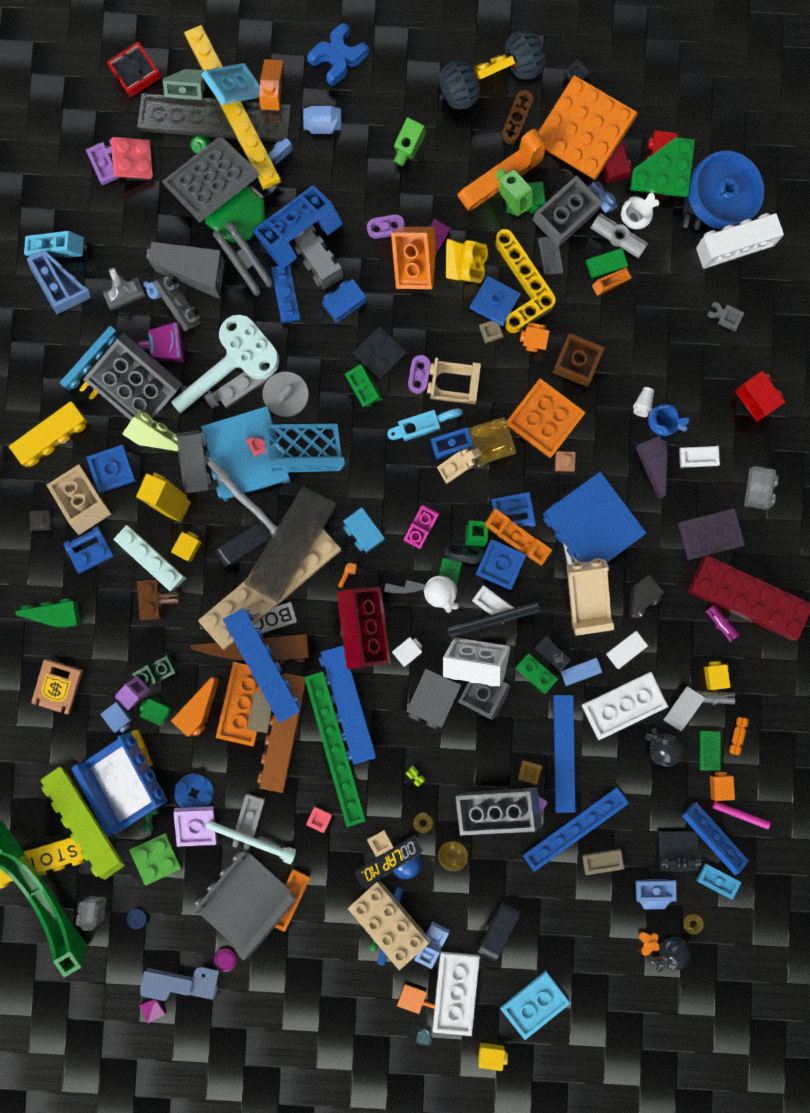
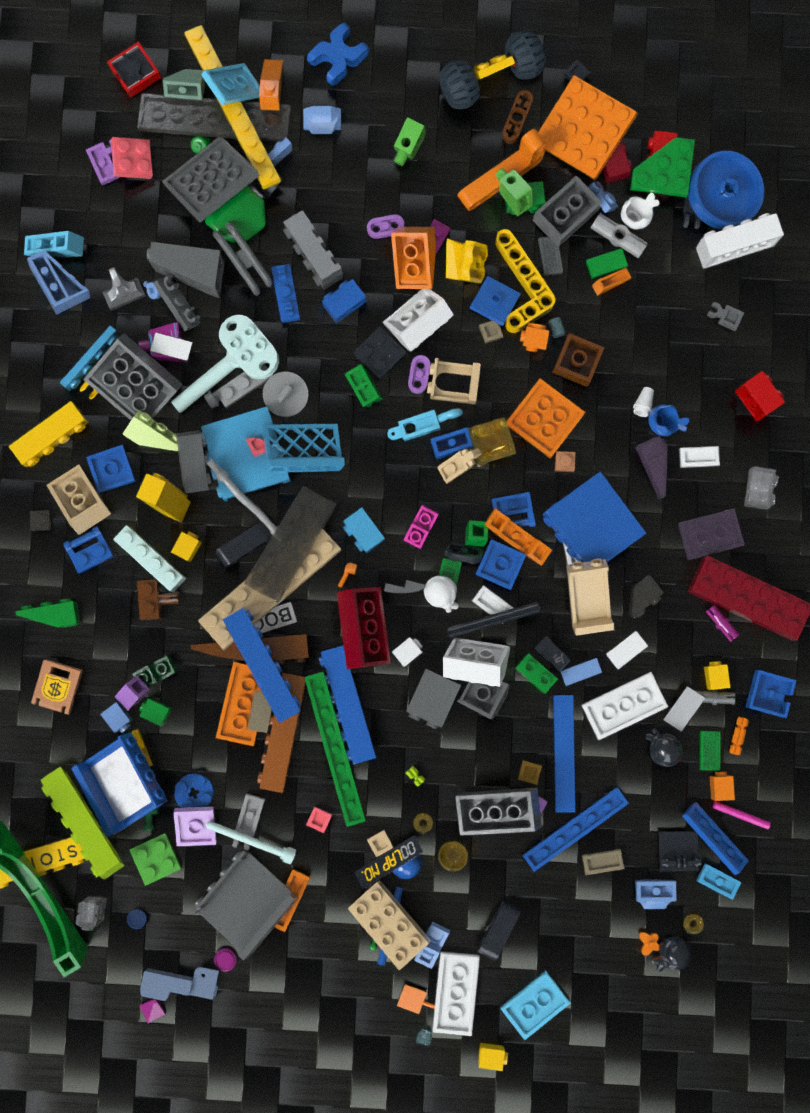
orange slope [171,677,219,737] -> none
blue plate [253,185,343,269] -> none
none -> white sticker [150,333,192,360]
none -> white slope [383,289,453,351]
none -> clear light blue hinge [548,317,566,338]
none -> blue piece [746,670,796,718]

